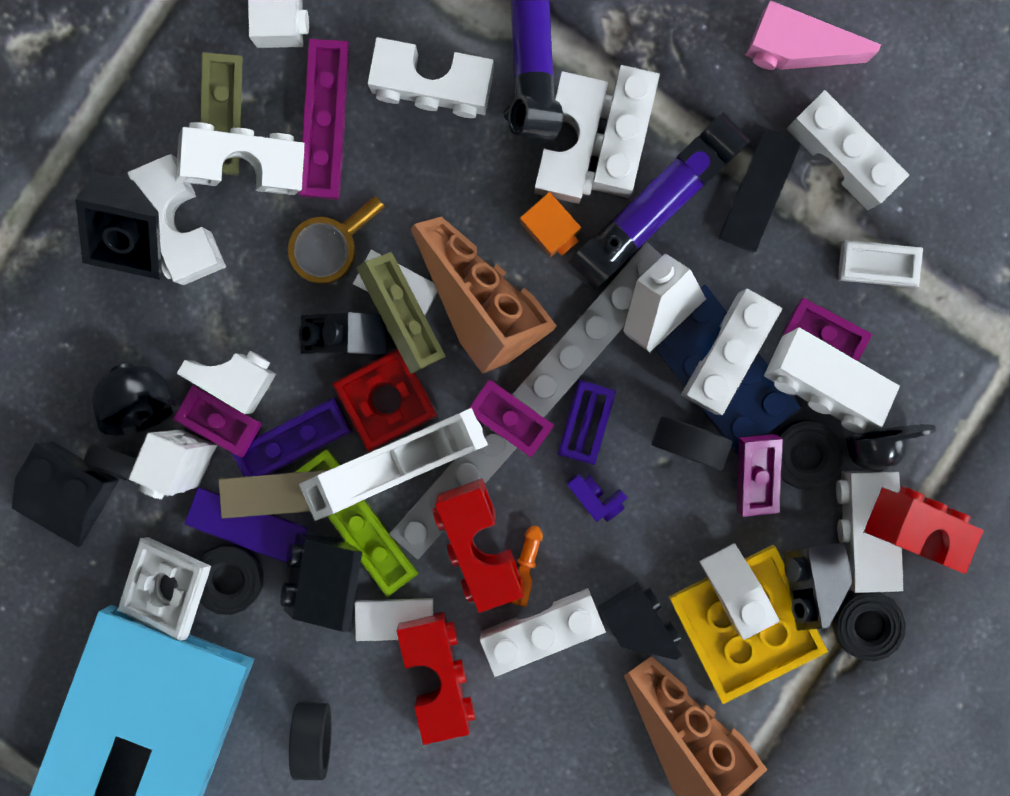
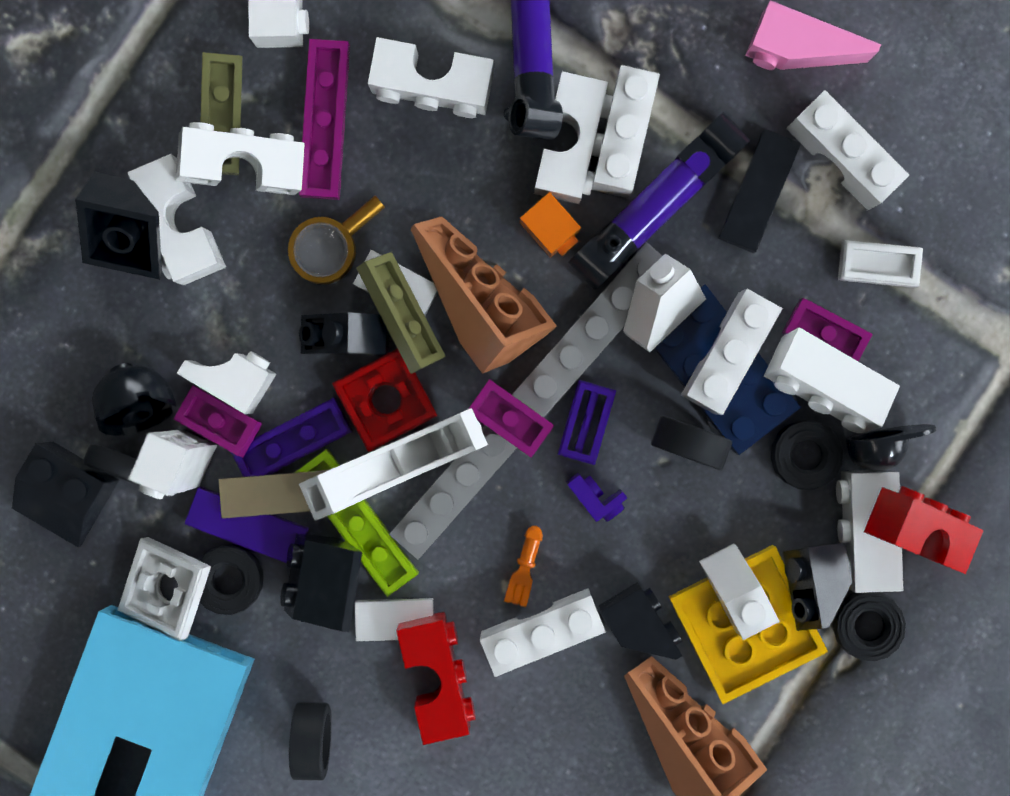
red arch [432,478,524,613] -> none
magenta plate [737,434,783,517] -> none

